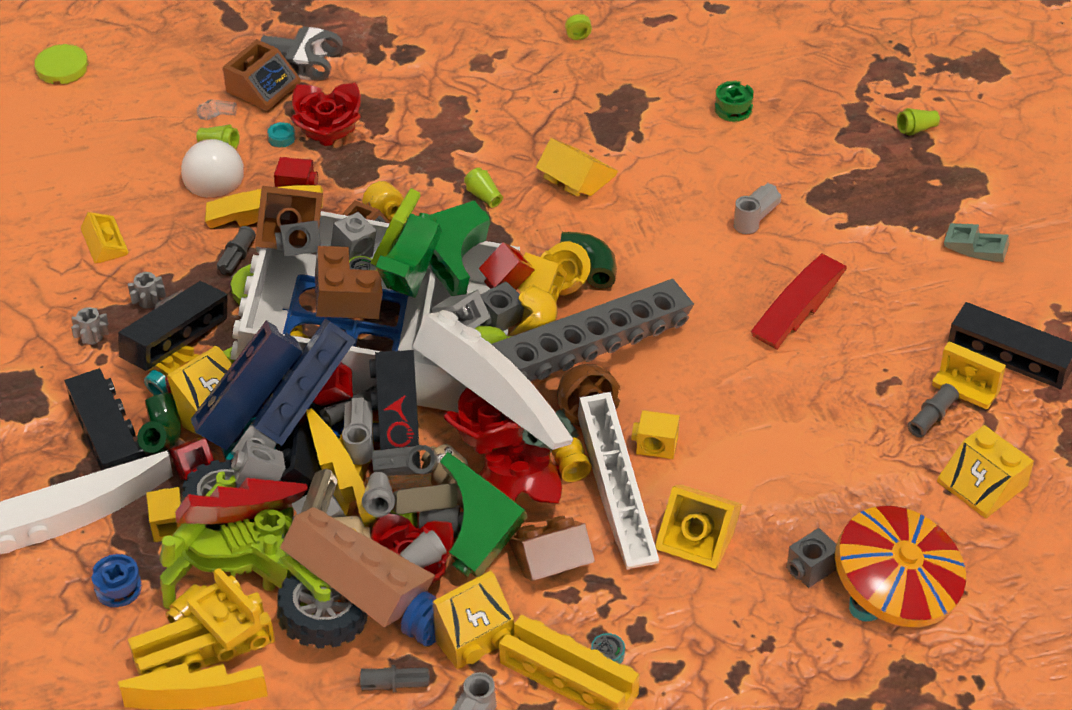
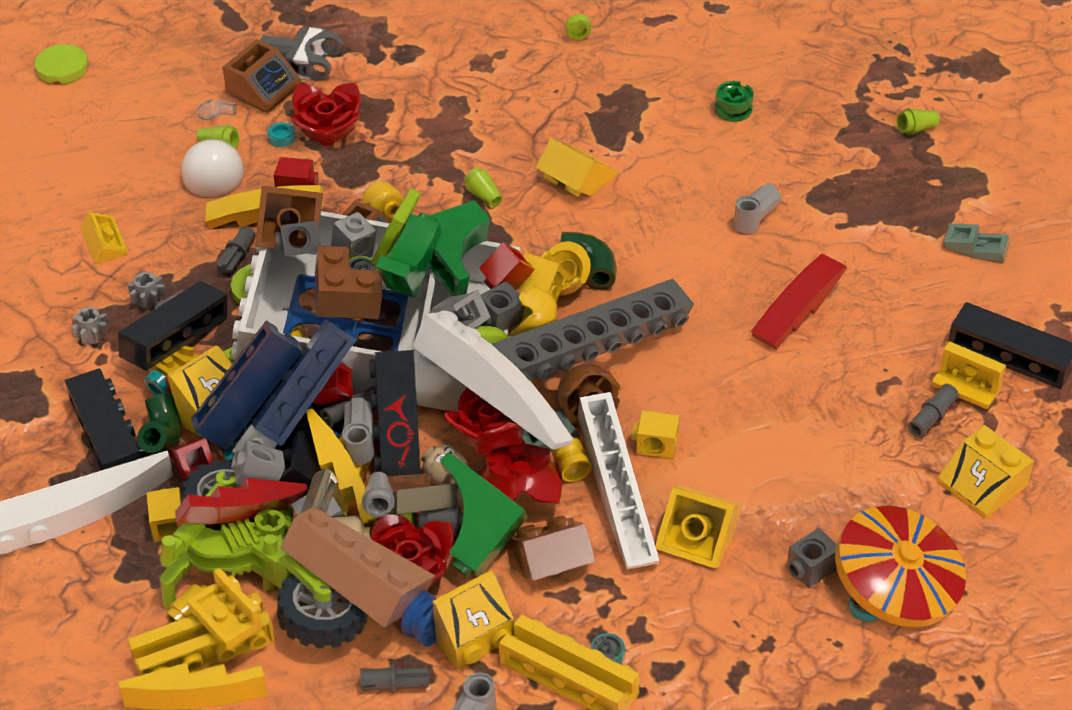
blue wheel [91,554,142,607] -> none
dark grey piece [372,445,439,478] -> none
light grey cone [399,530,446,568] -> none

